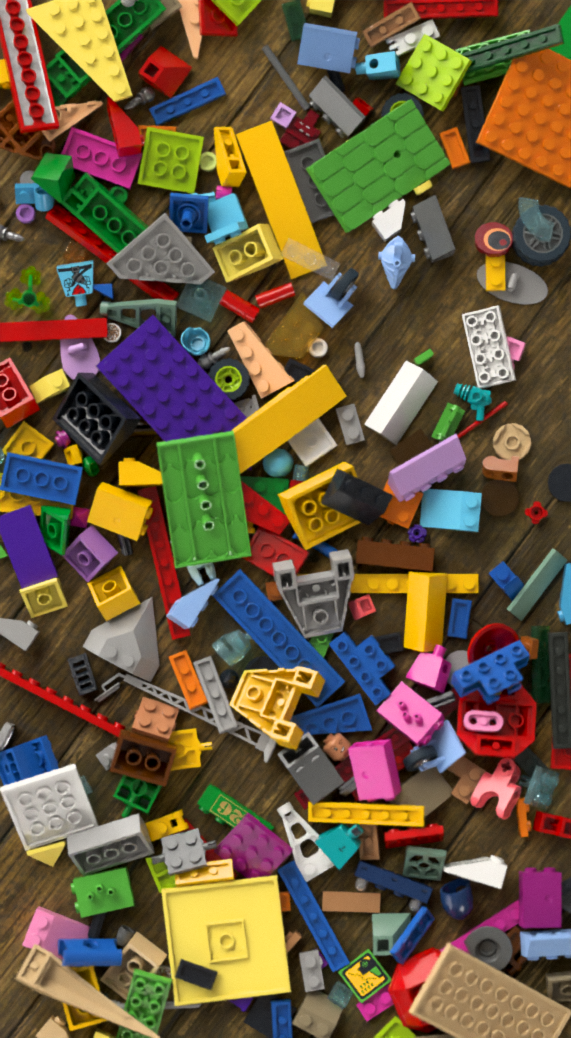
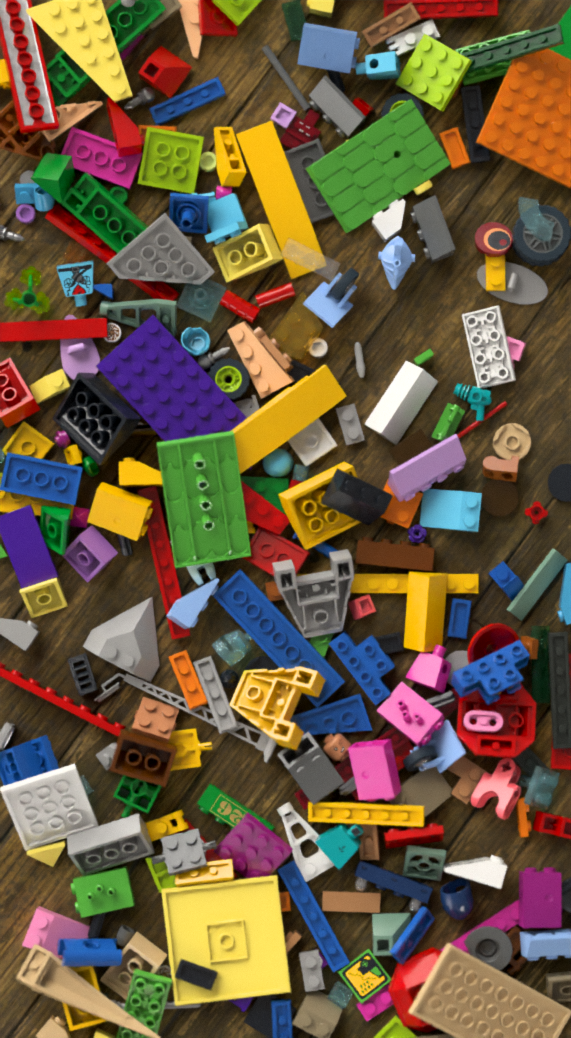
yellow slope [87,566,140,621] -> none
none -> medium nougat plate [253,327,294,372]

